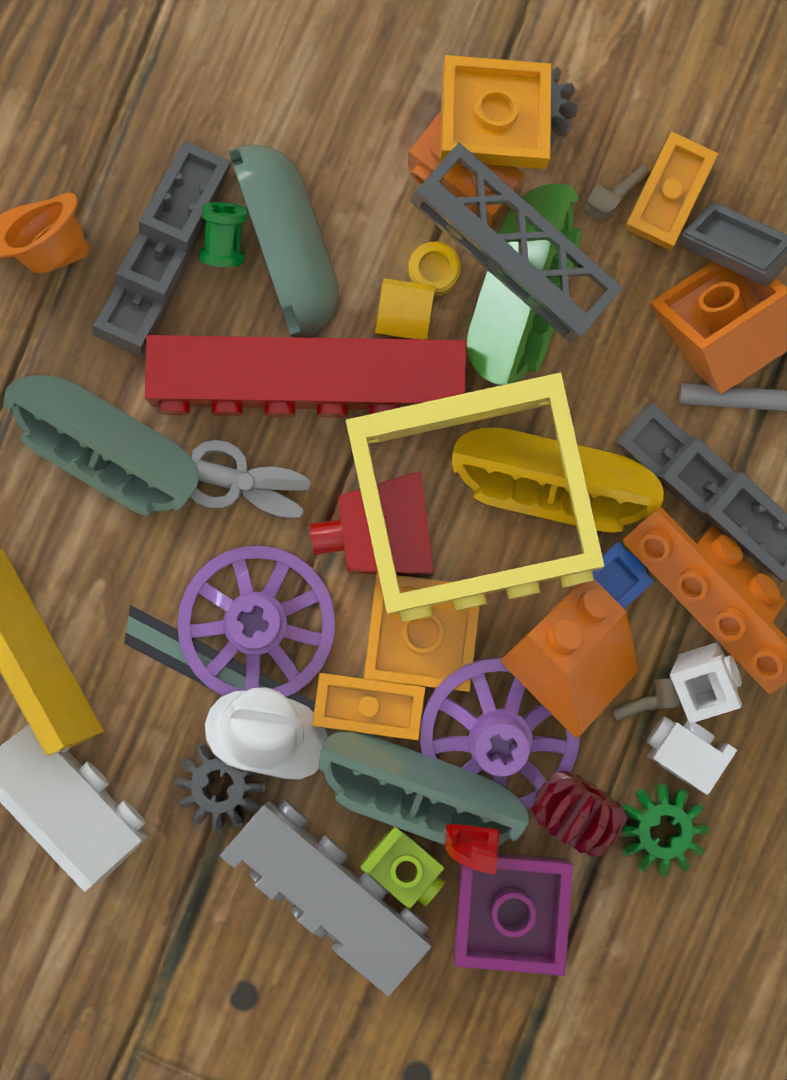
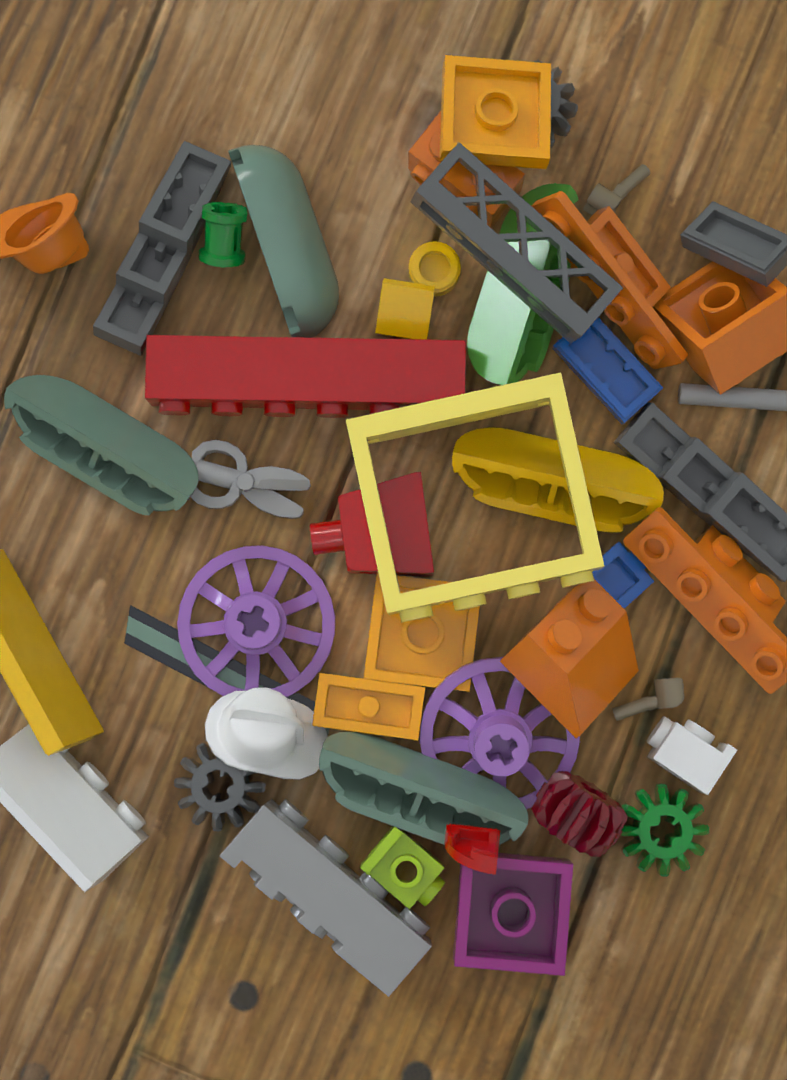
light orange plate [624,131,719,251] -> none
white brick [670,642,742,724] -> none
none -> orange bracket [532,191,688,369]
none -> blue plate [552,317,663,425]

